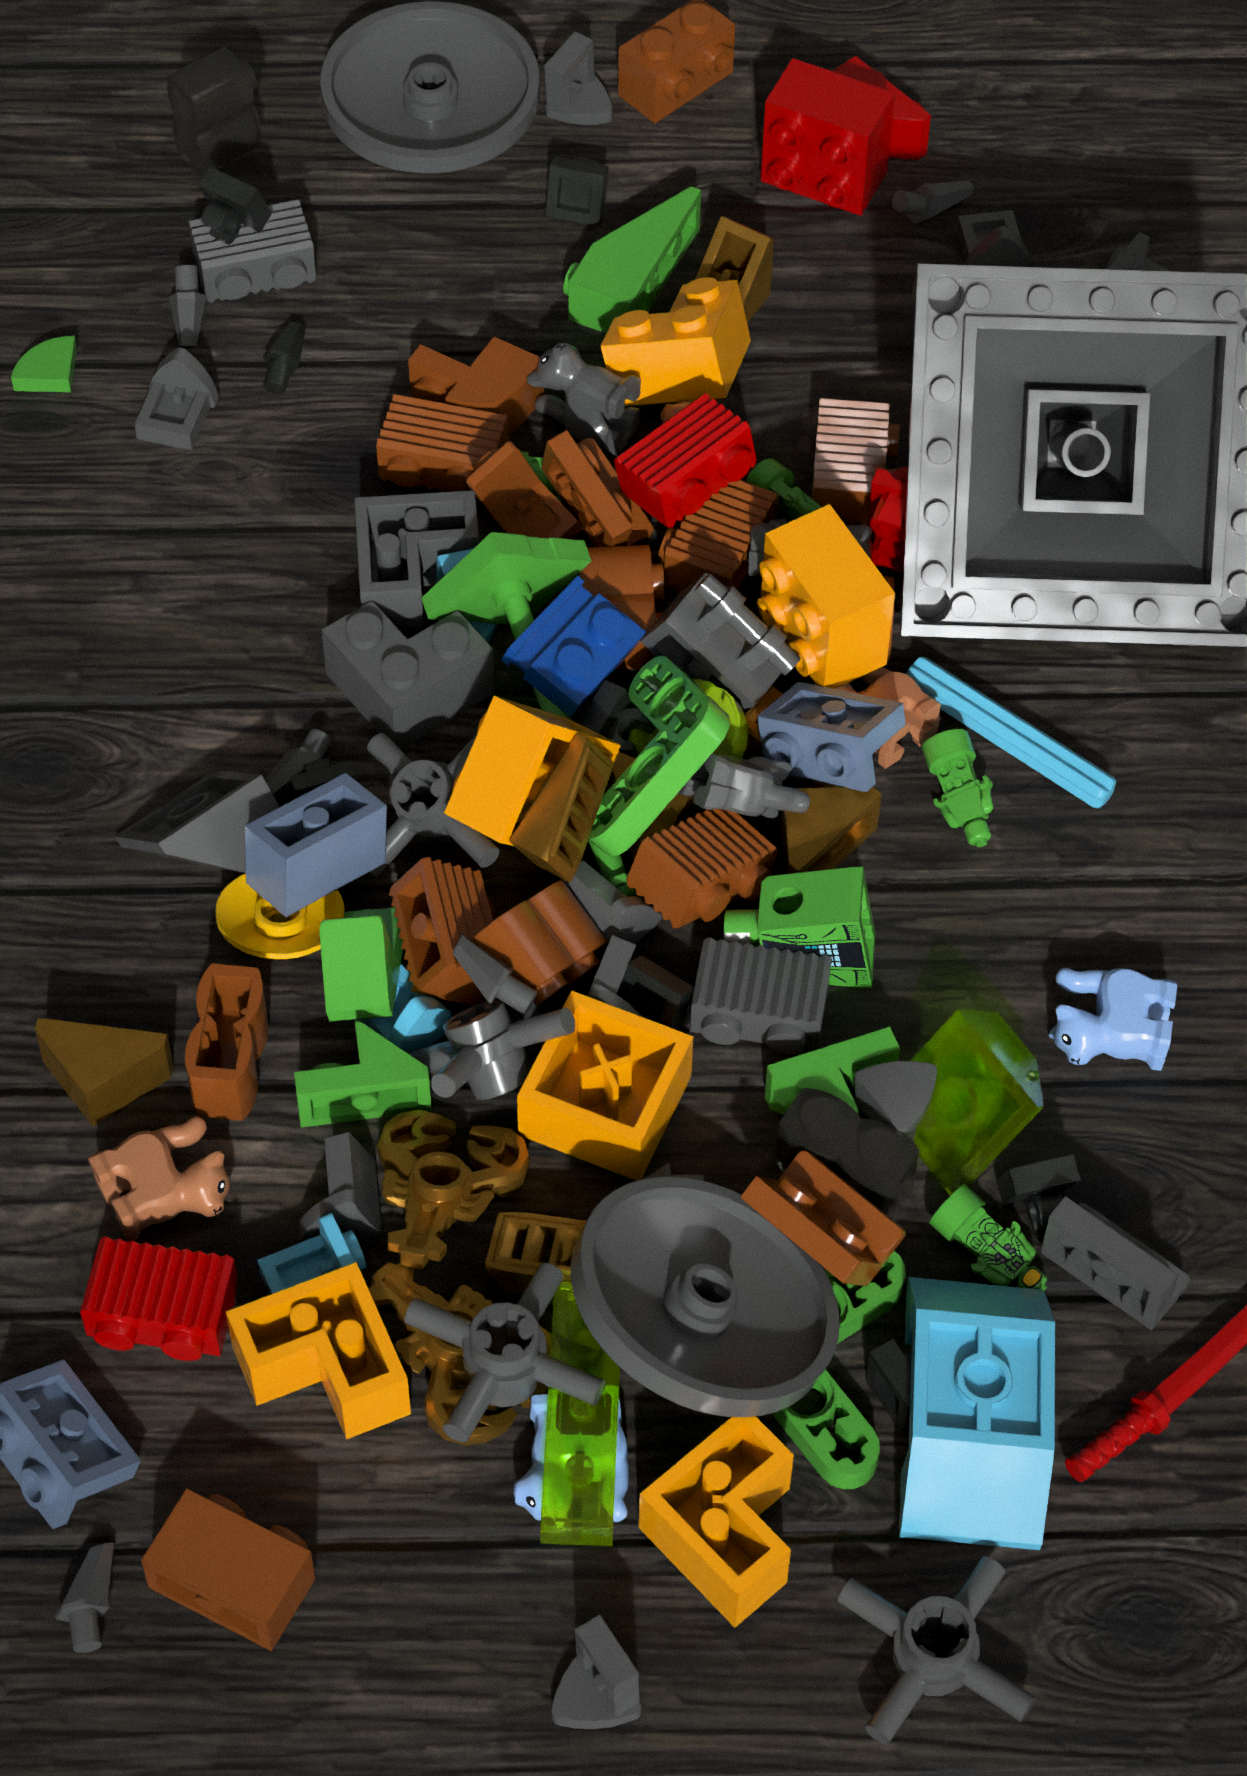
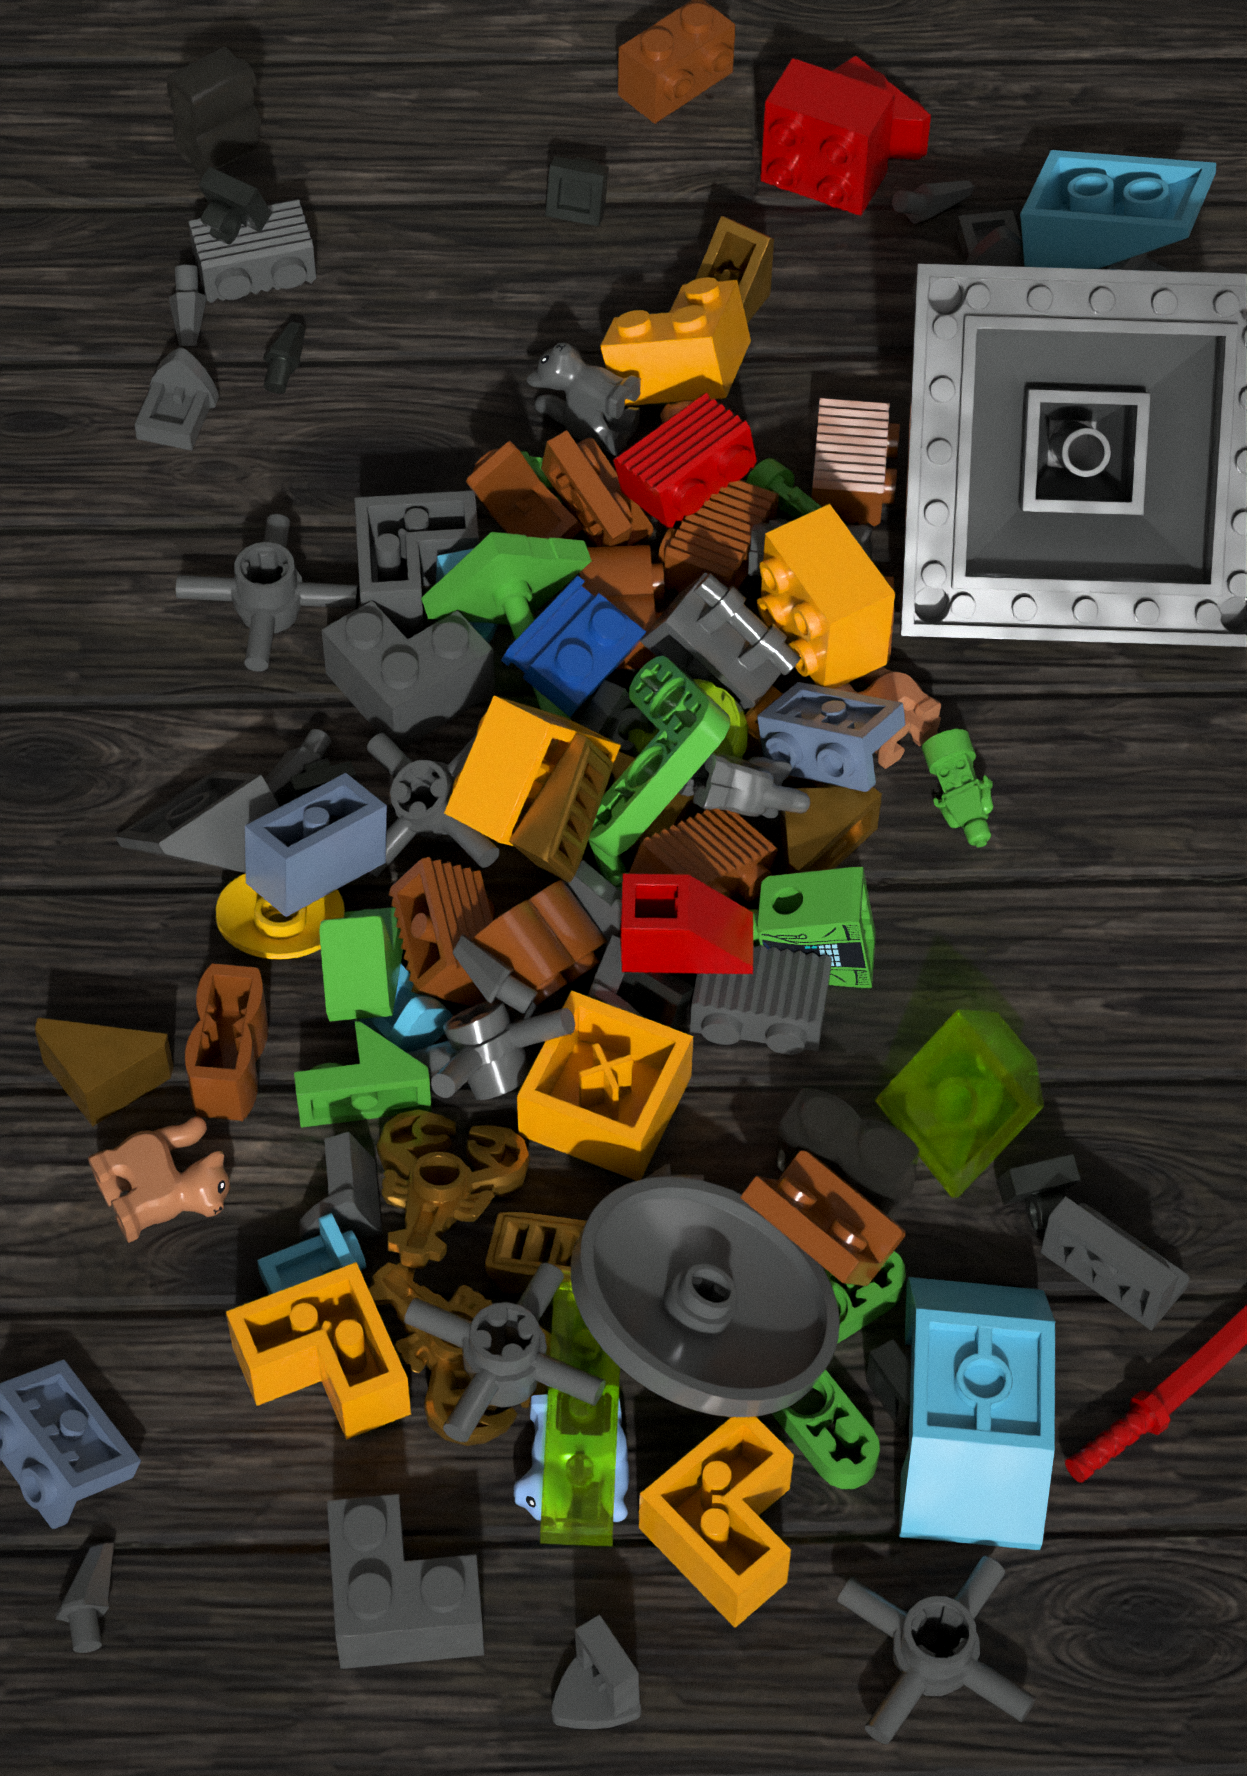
bright green tile [11,336,77,393] -> none
red brick [80,1236,238,1361] -> none
dark orange brick [141,1488,315,1651] -> none
dark grey dish [320,1,540,173] -> none
dark orange brick [376,394,509,498] -> none
dark orange brick [408,337,544,434] -> none
dark grey tile [544,31,613,125] -> none
bright green slope [563,186,701,333] -> none
bright green slope [764,1027,900,1142] -> none
dark grey tile [854,1061,937,1168] -> none
red hips [869,466,908,573] -> none
medium azure axle [906,657,1116,808] -> none
bright green piece [929,1184,1047,1291] -> none
light blue animal [1049,968,1178,1071] -> none
none -> dark grey bar [176,514,359,672]
none -> dark grey brick [327,1494,484,1669]
none -> red slope [621,873,753,974]
none -> medium azure slope [1020,150,1216,269]

